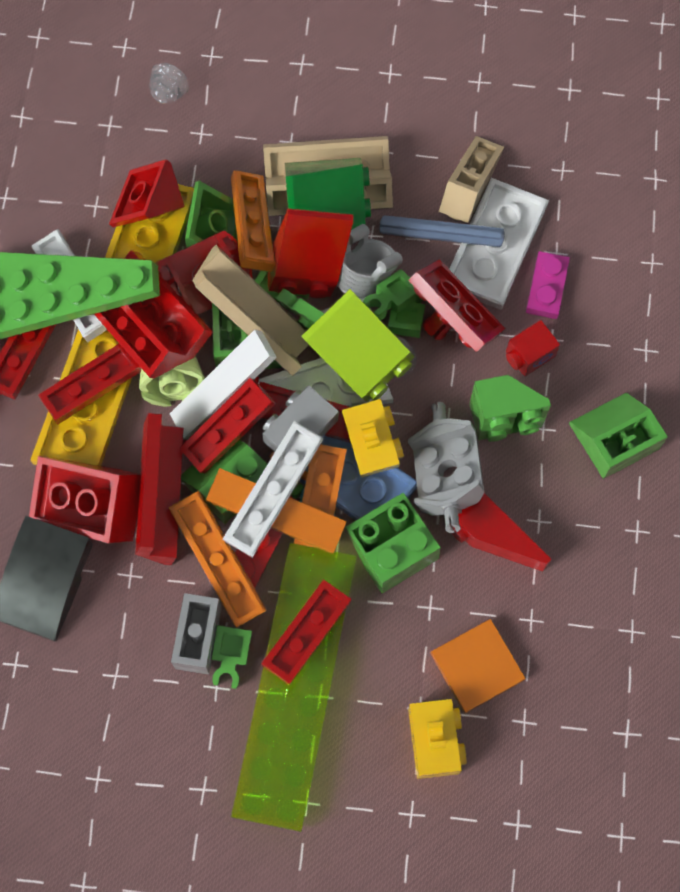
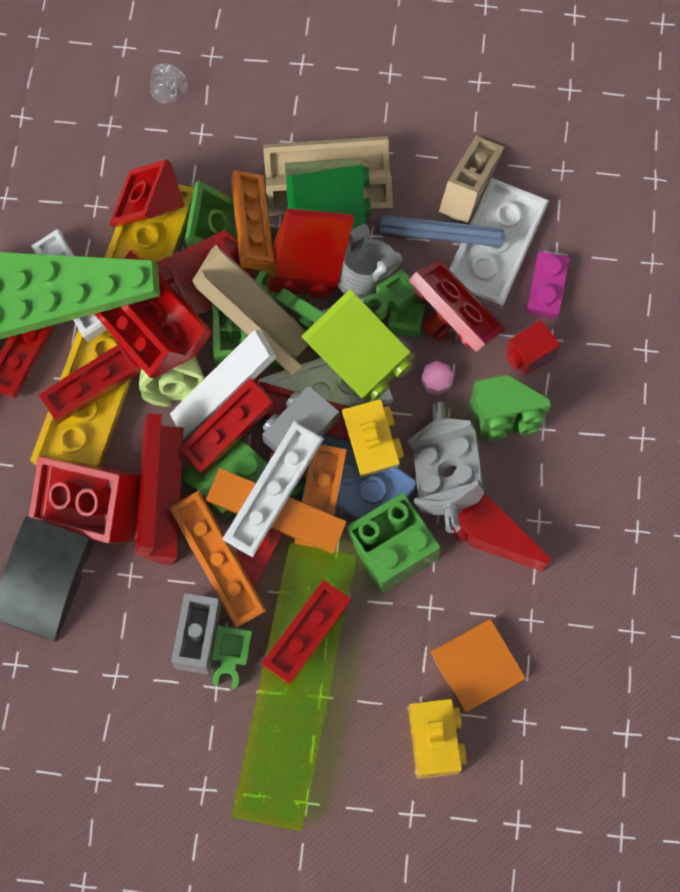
bright green slope [569,393,668,479] -> none
none -> bright pink tile [421,361,454,395]

